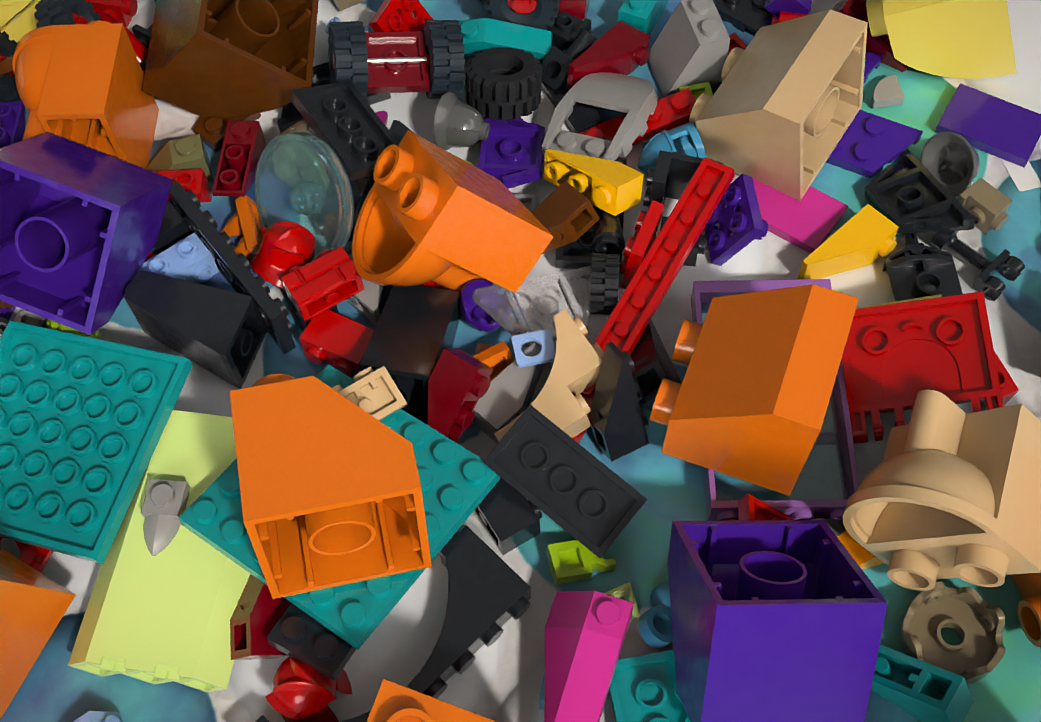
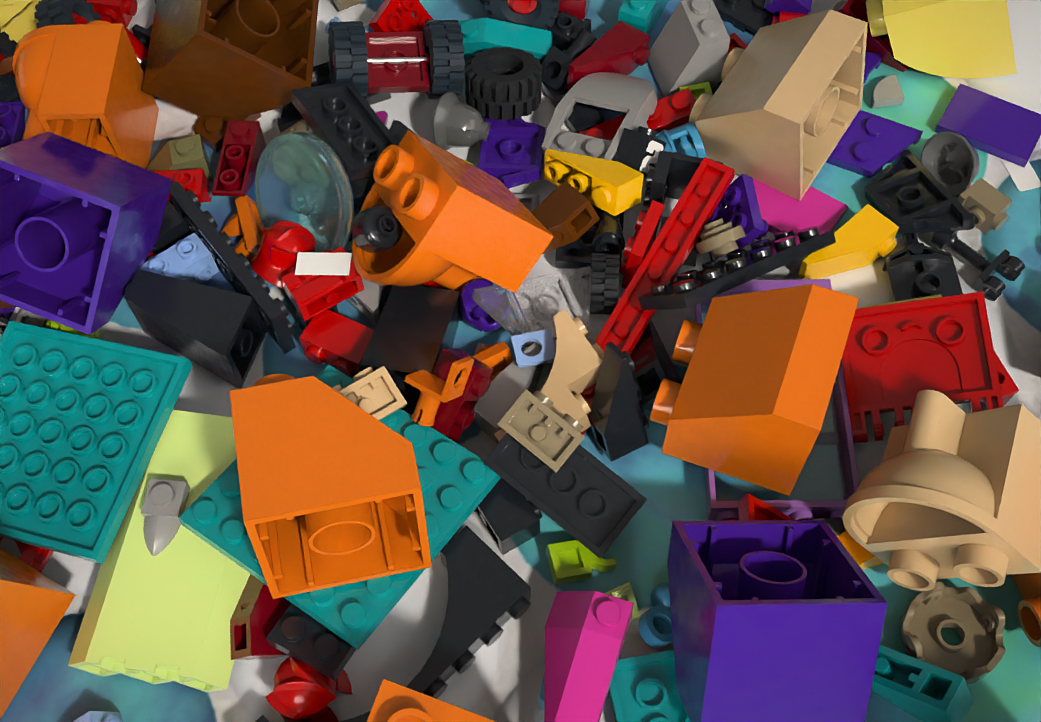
none -> white sticker [295,252,352,275]
none -> black head [351,205,403,253]
none -> orange bracket [404,356,474,427]
none -> dark tan bracket [497,389,585,473]
none -> black brick [613,126,666,177]
none -> black plate [638,226,836,310]
none -> dark tan plate [695,218,746,259]

